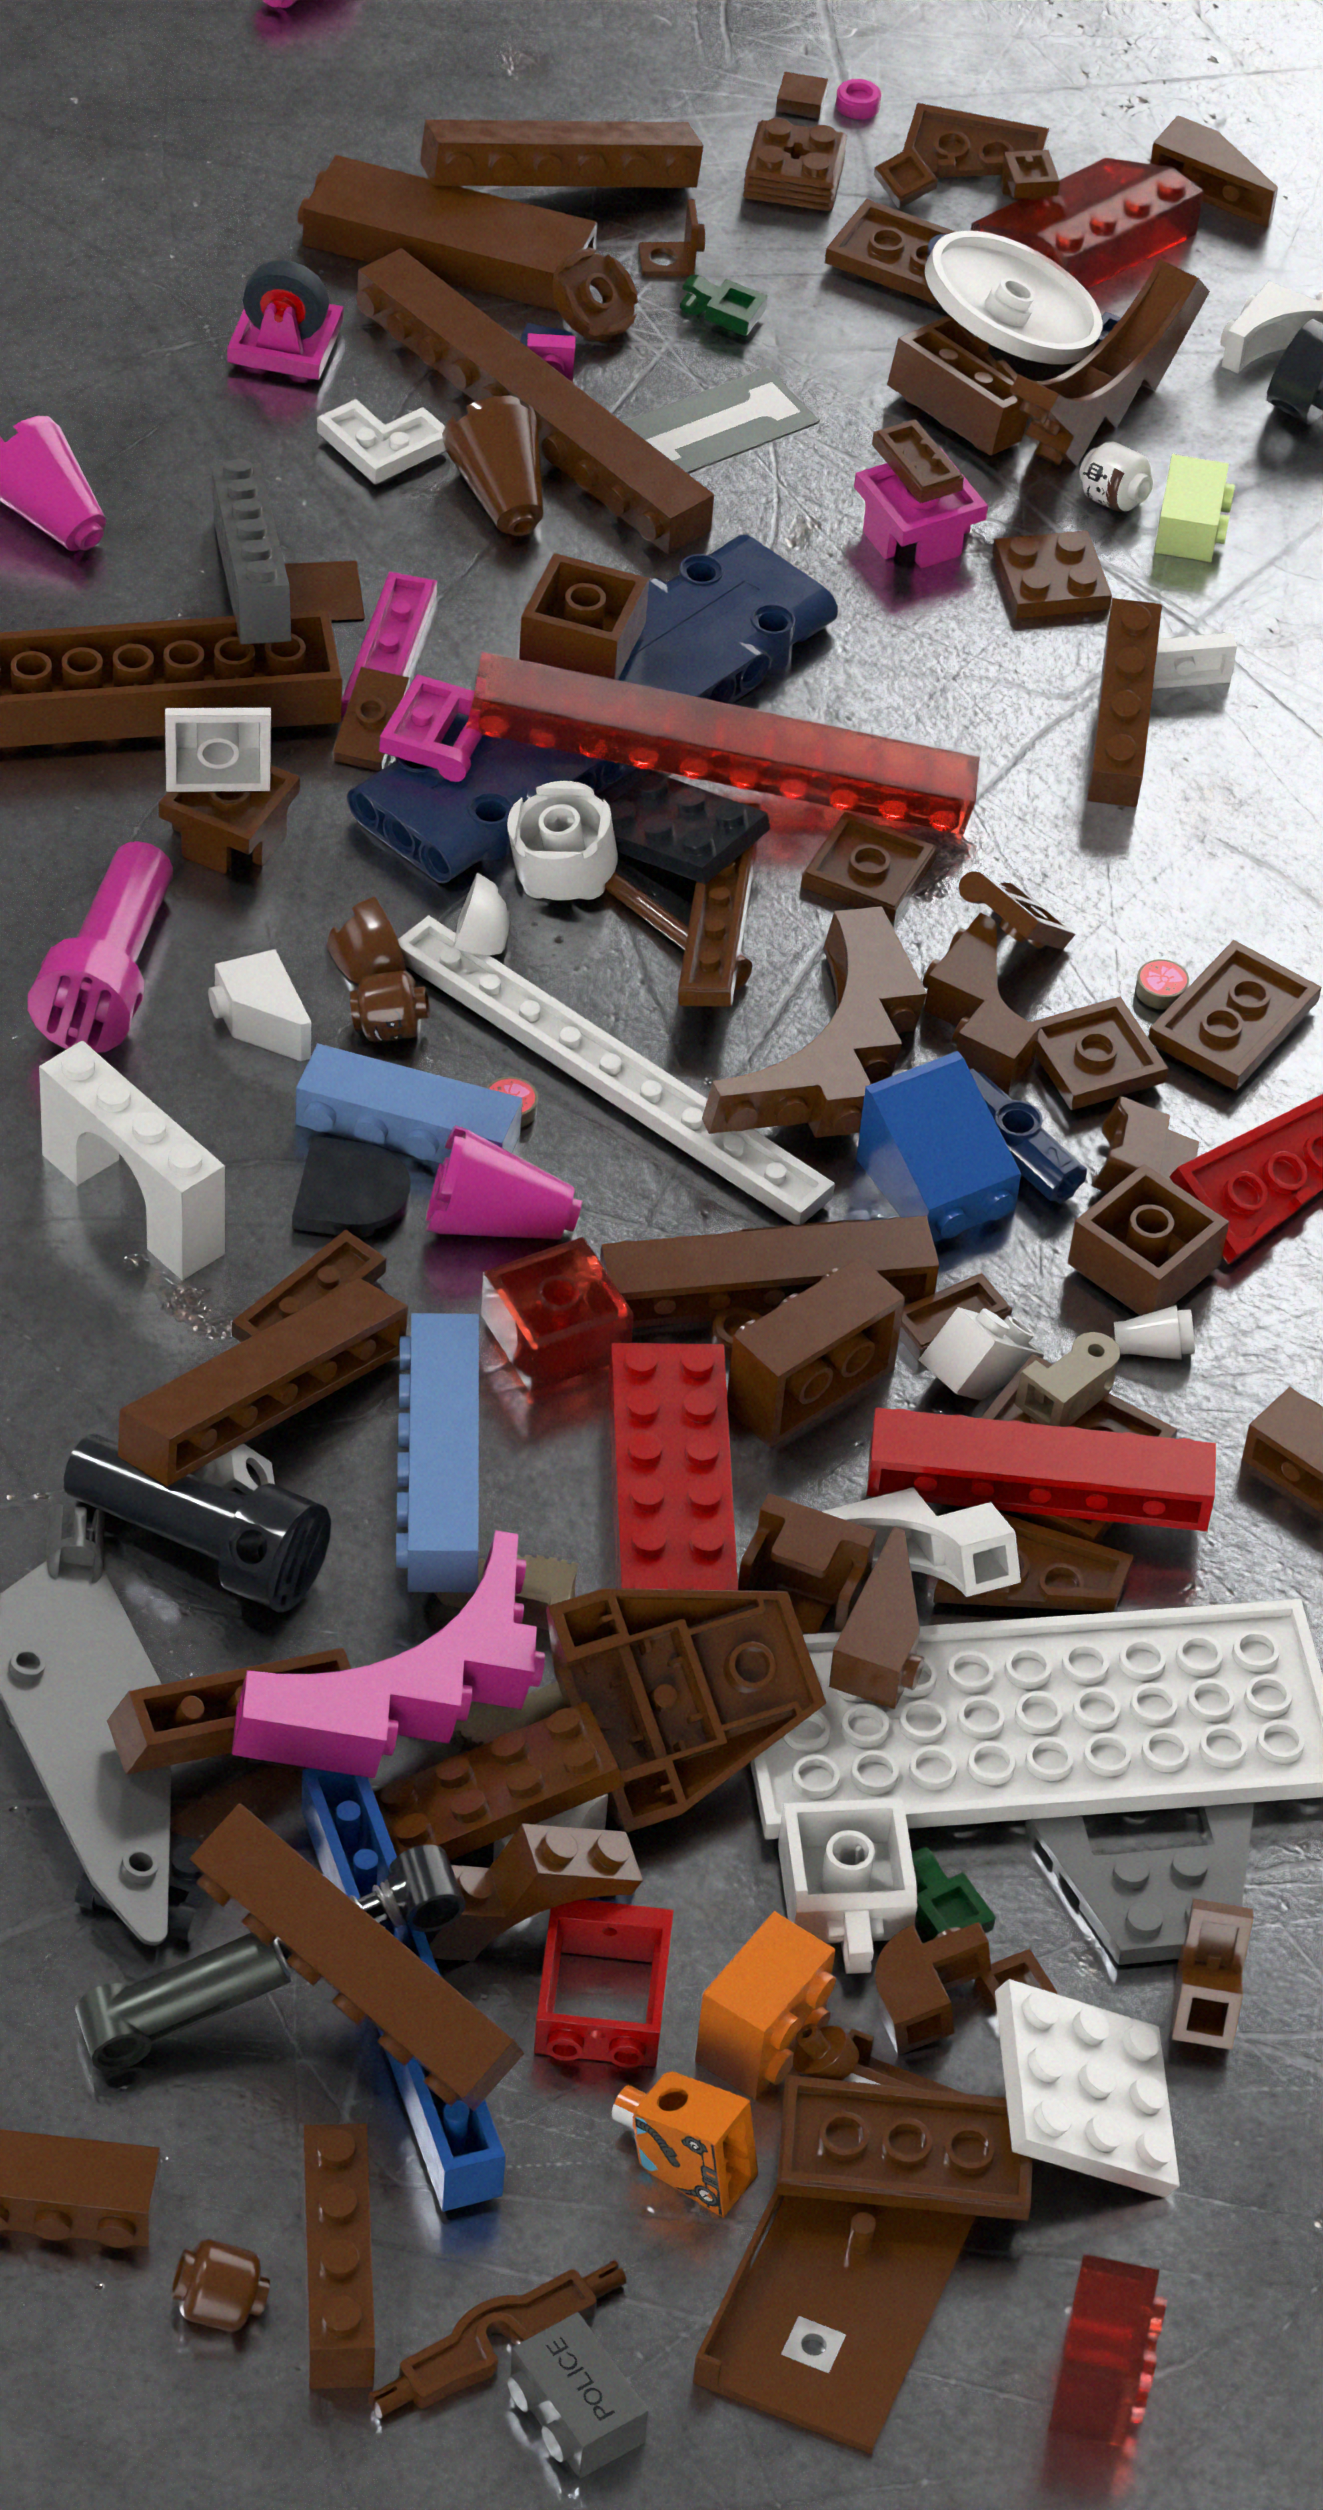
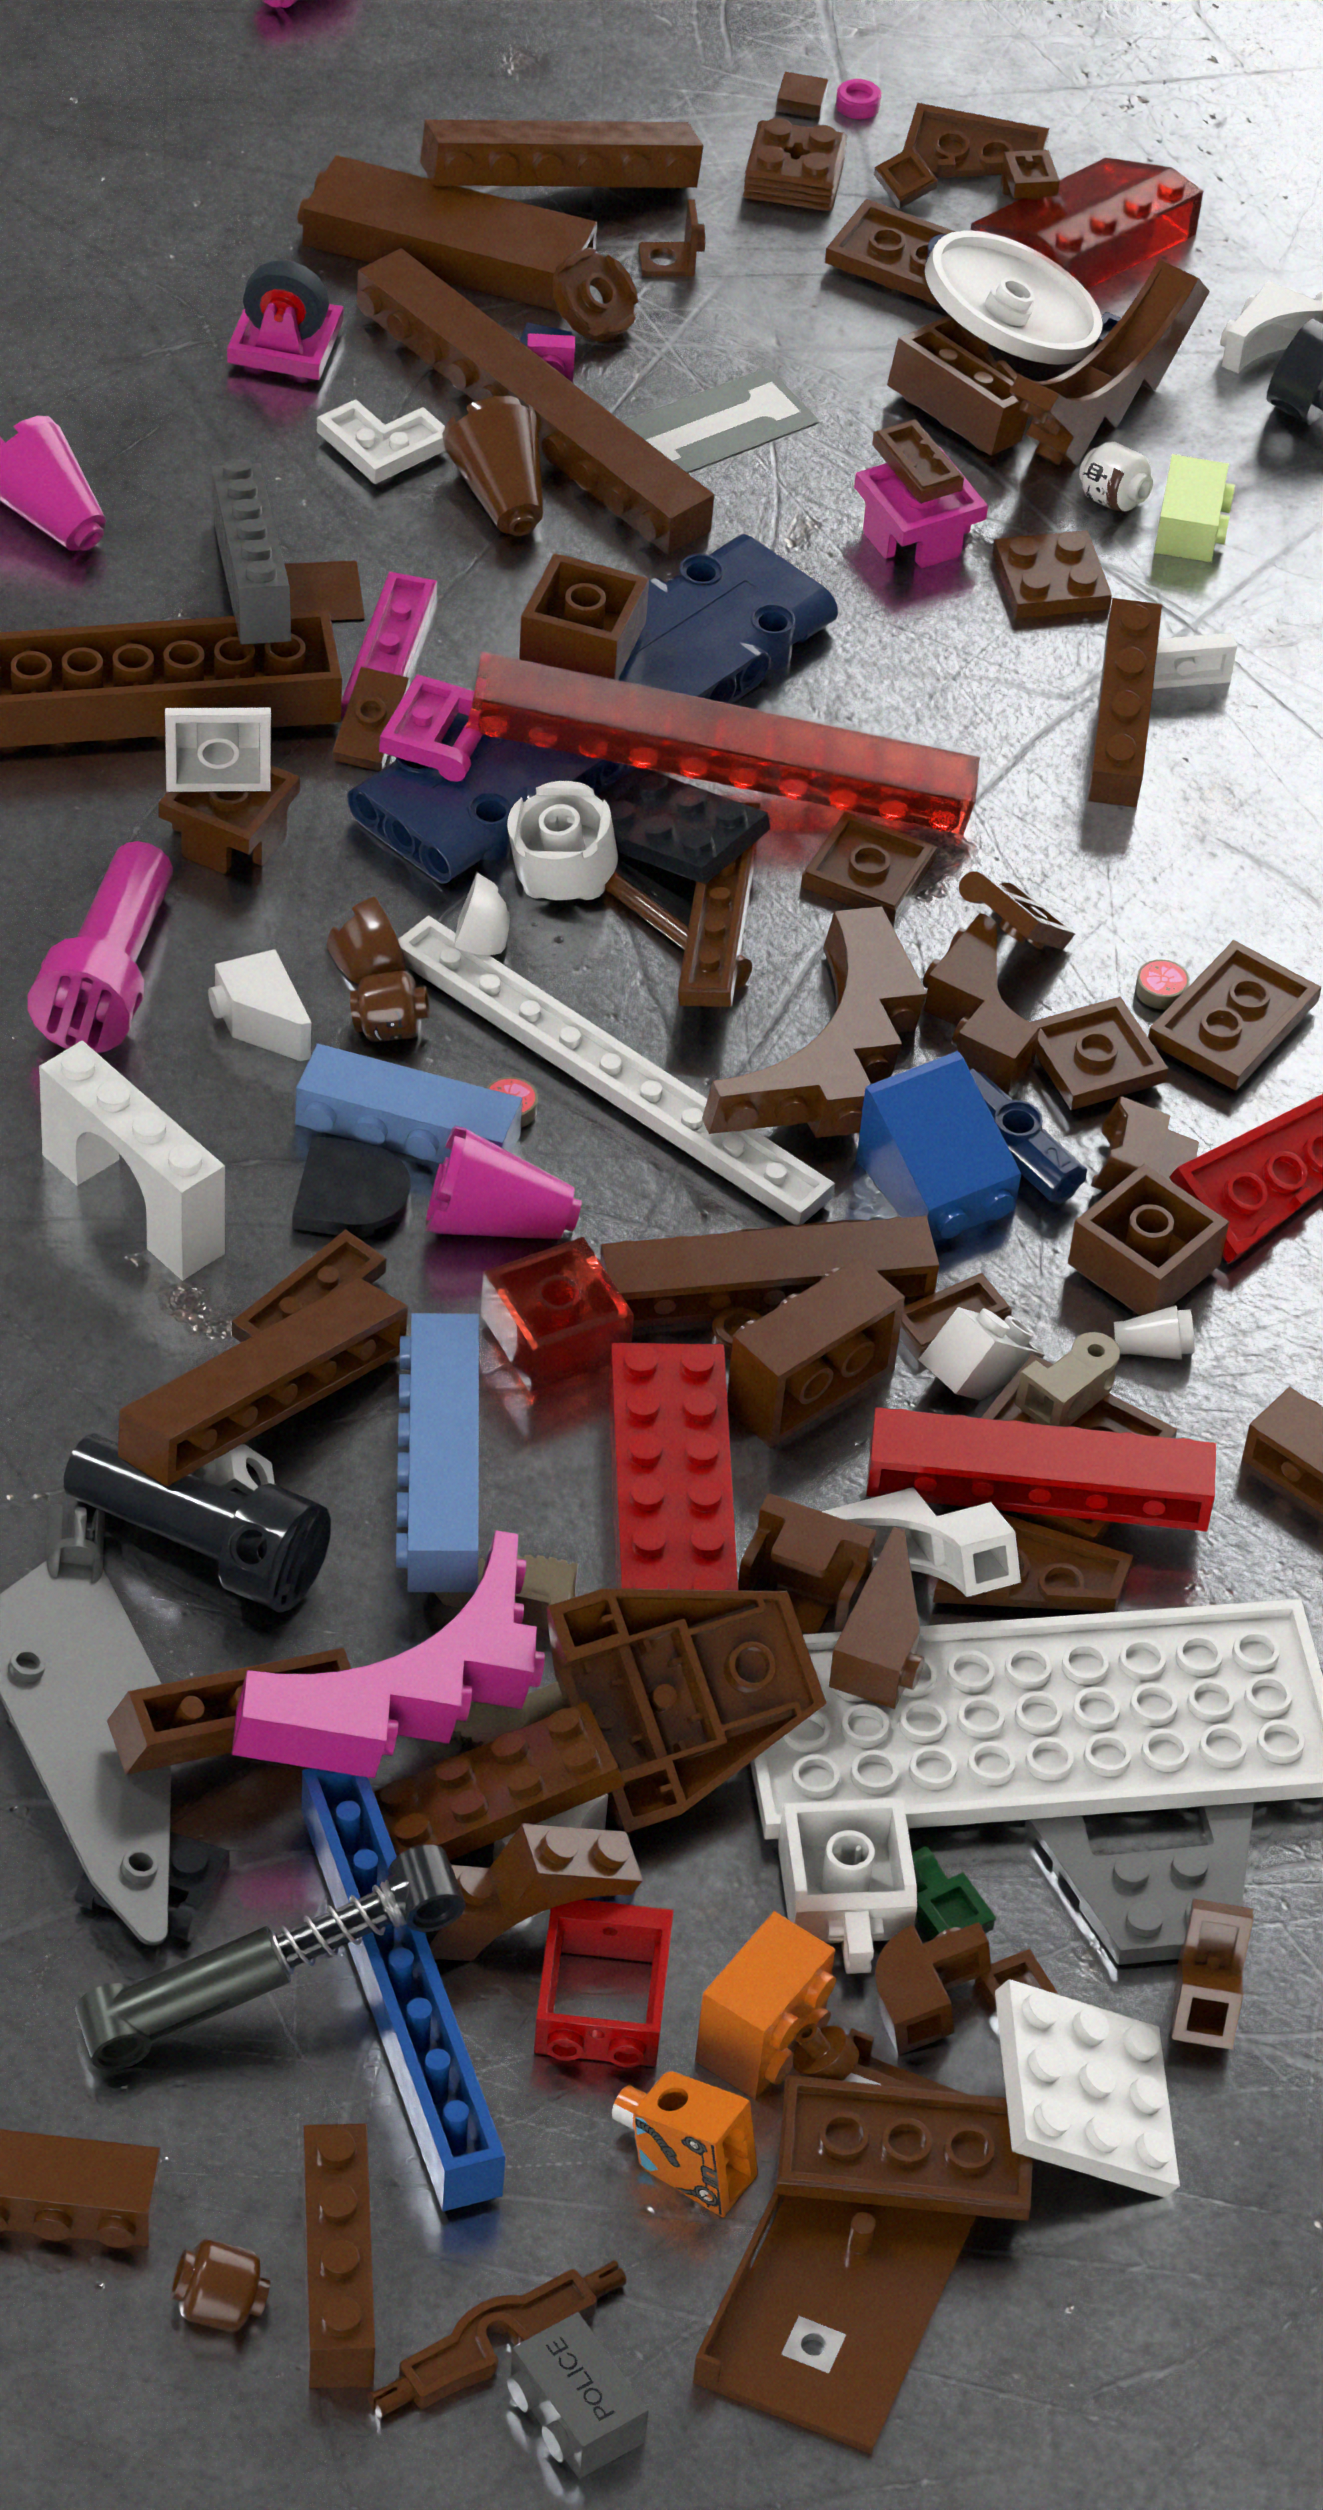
reddish brown brick [189,1803,524,2111] -> none
dark green plate [679,274,768,336] -> none
clear red brick [1048,2253,1167,2446] -> none
reddish brown slope [1148,115,1278,228] -> none

